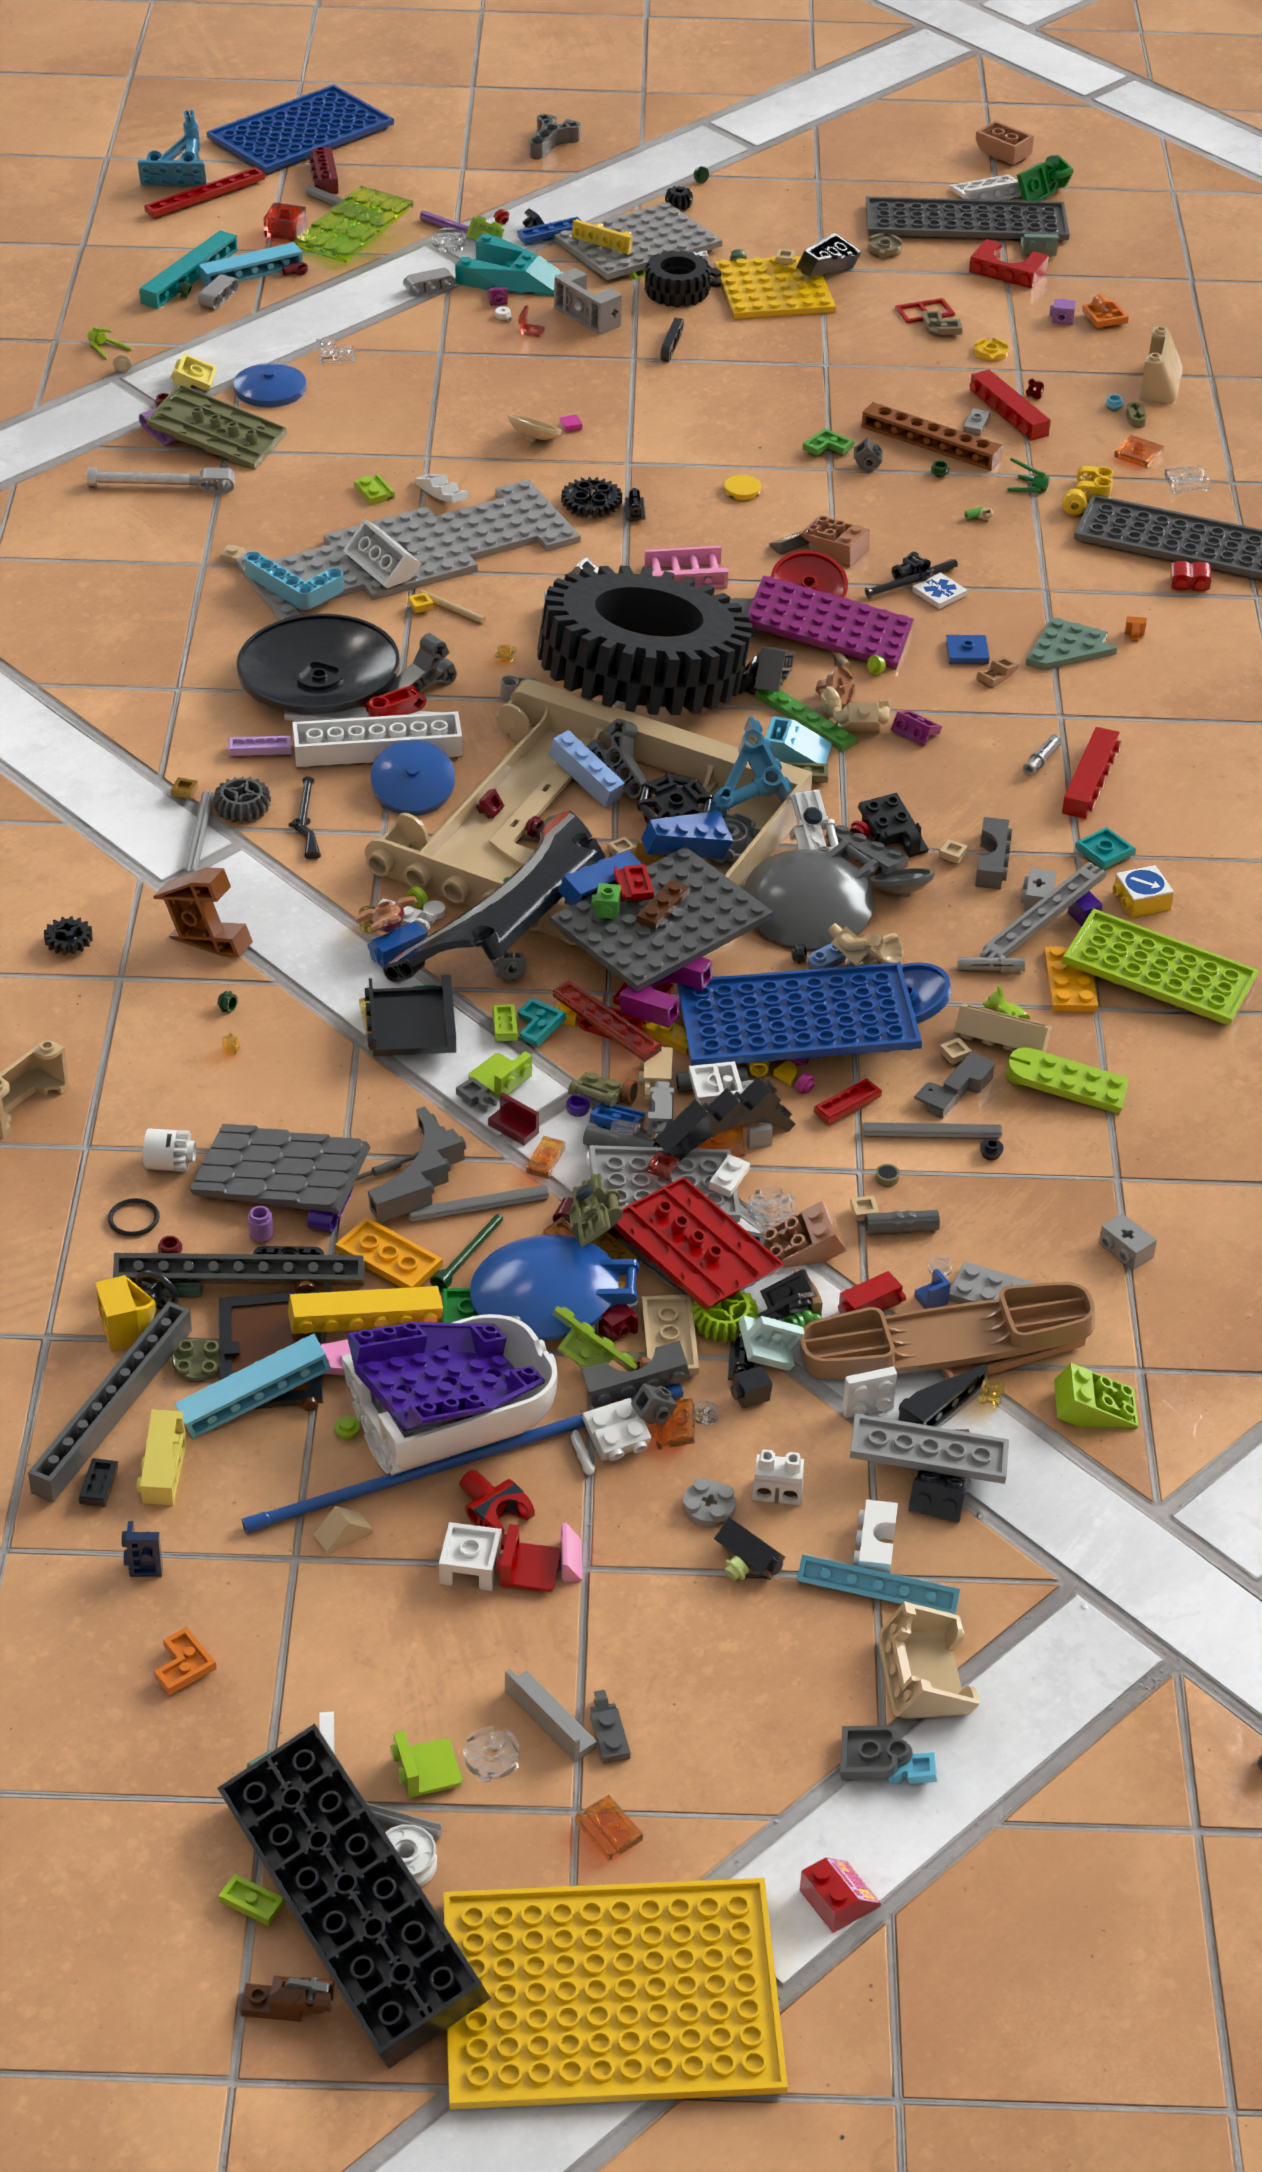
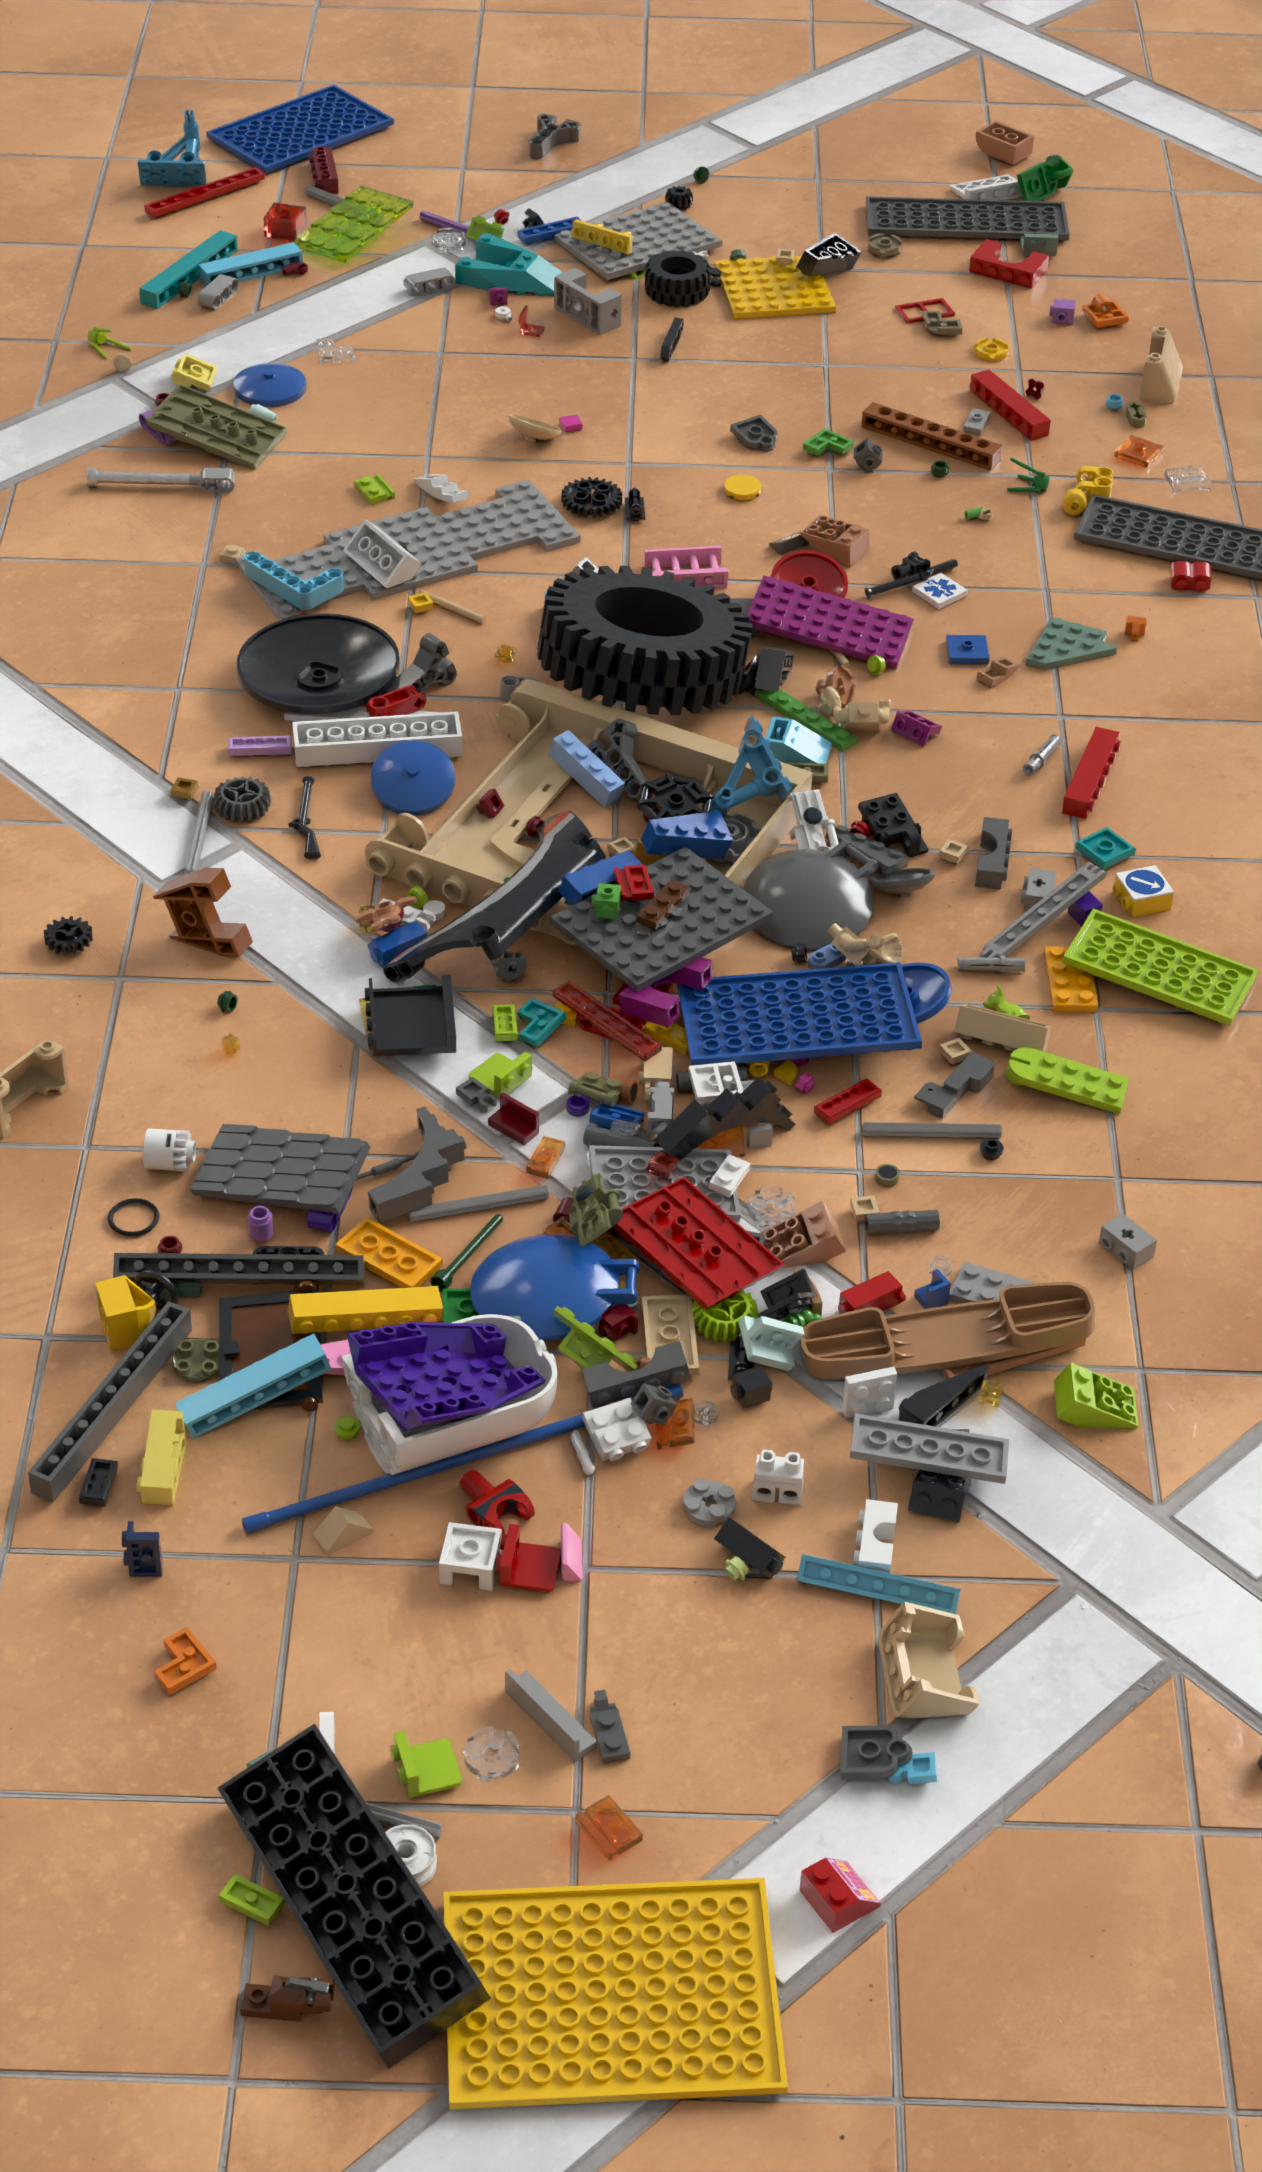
none -> light aqua cone [249,404,277,423]
none -> dark grey plate [730,415,778,452]

